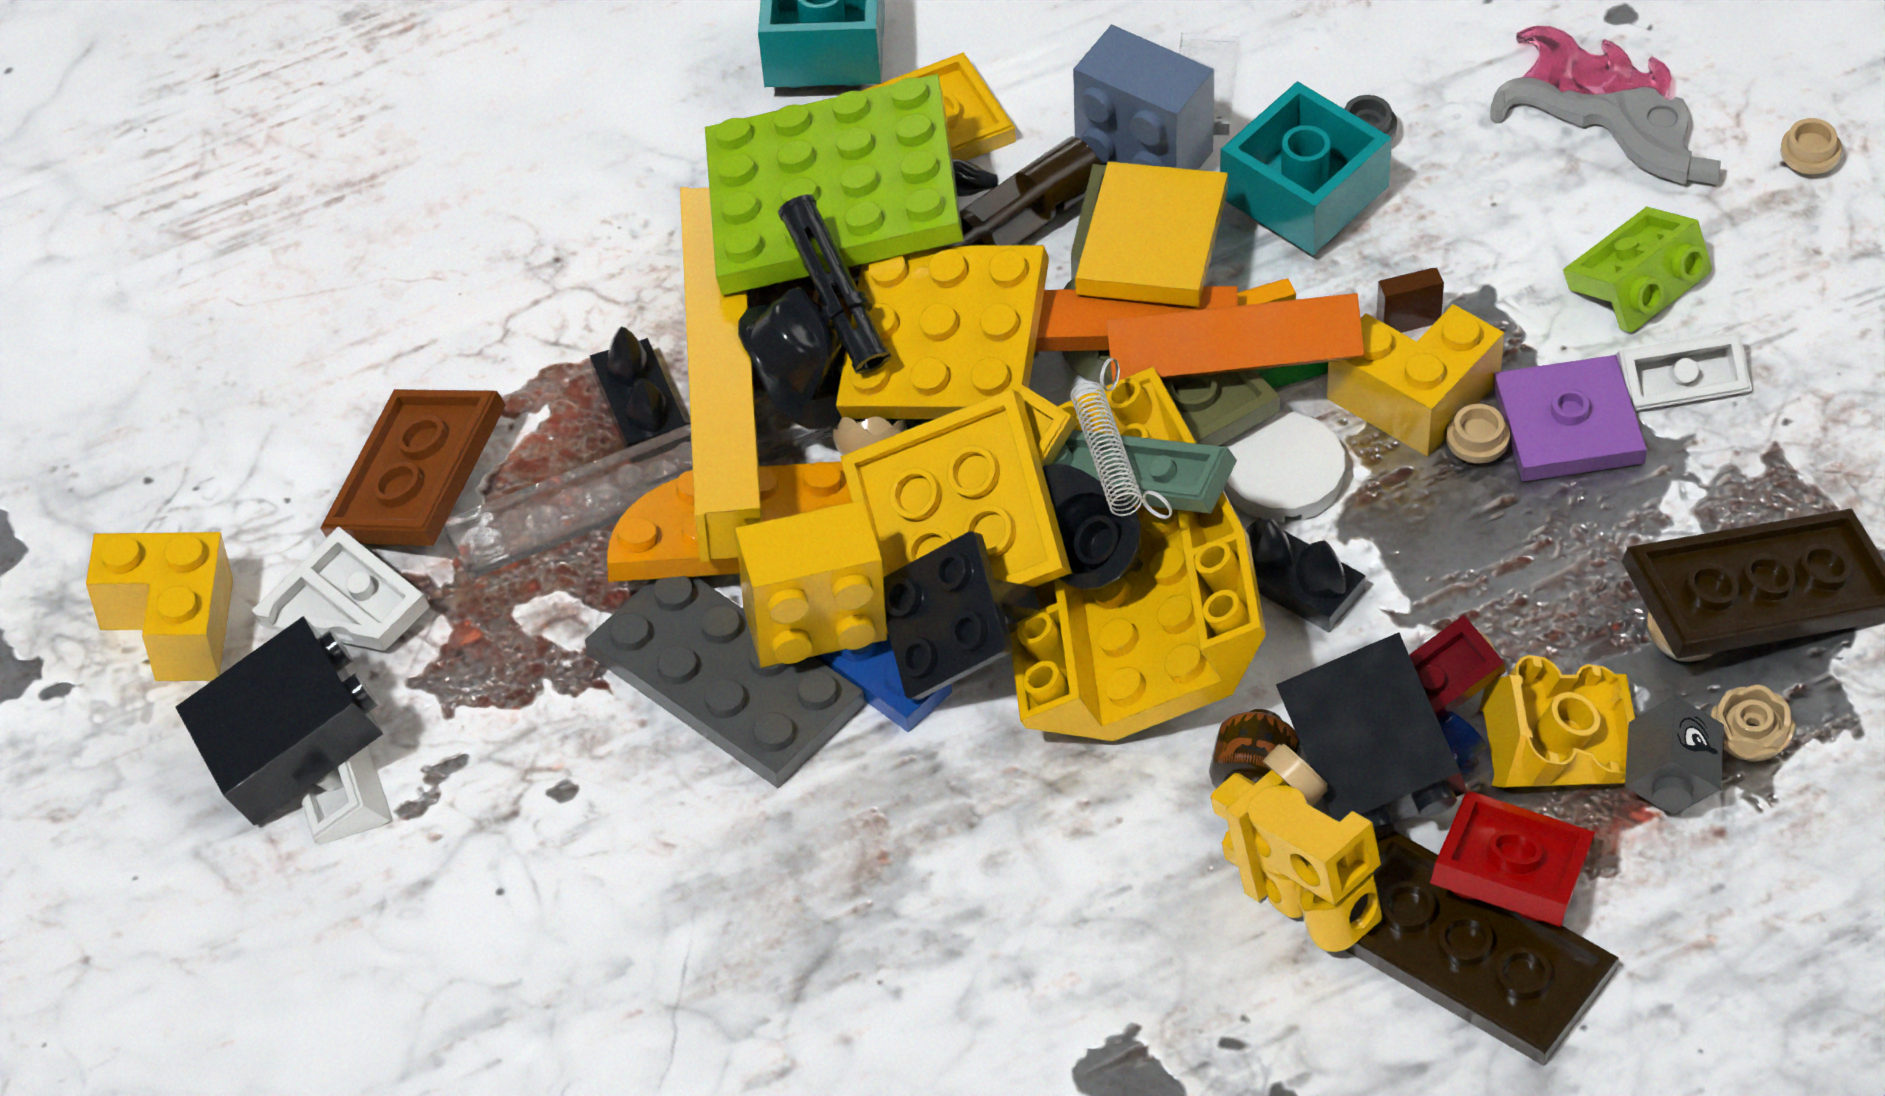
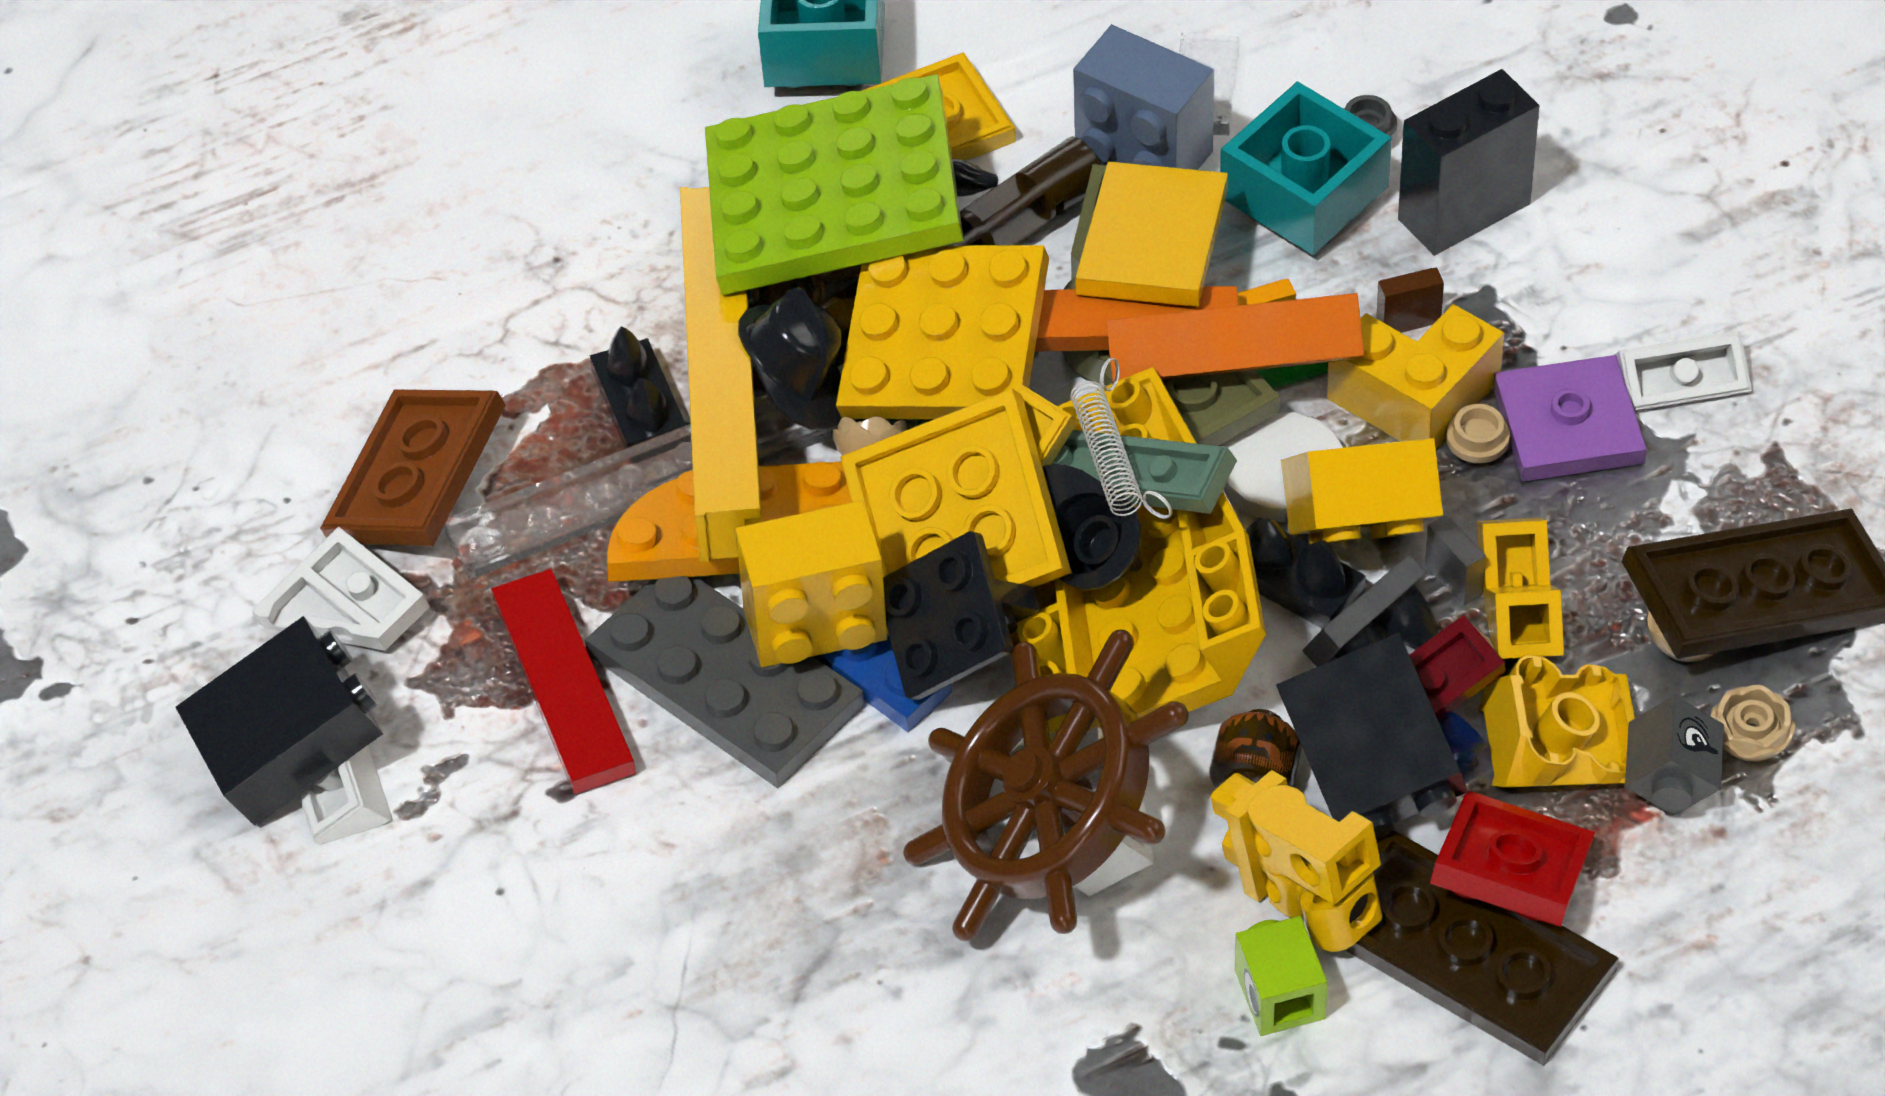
yellow brick [86,532,233,681] -> none
black pin [778,194,891,374] -> none
tan tile [1262,744,1328,807] -> none
light grey piece [1490,25,1721,185] -> none
lime bracket [1563,206,1712,333] -> none
tan plate [1780,118,1842,174] -> none
none -> red tile [491,568,636,795]
none -> reddish brown brick [903,629,1189,941]
none -> lime brick [1235,915,1328,1037]
none -> yellow brick [1281,438,1443,545]
none -> black tile [1302,554,1439,667]
none -> black brick [1398,69,1540,256]
none -> flat silver tile [1425,515,1486,606]
none -> yellow brick [1477,517,1564,659]

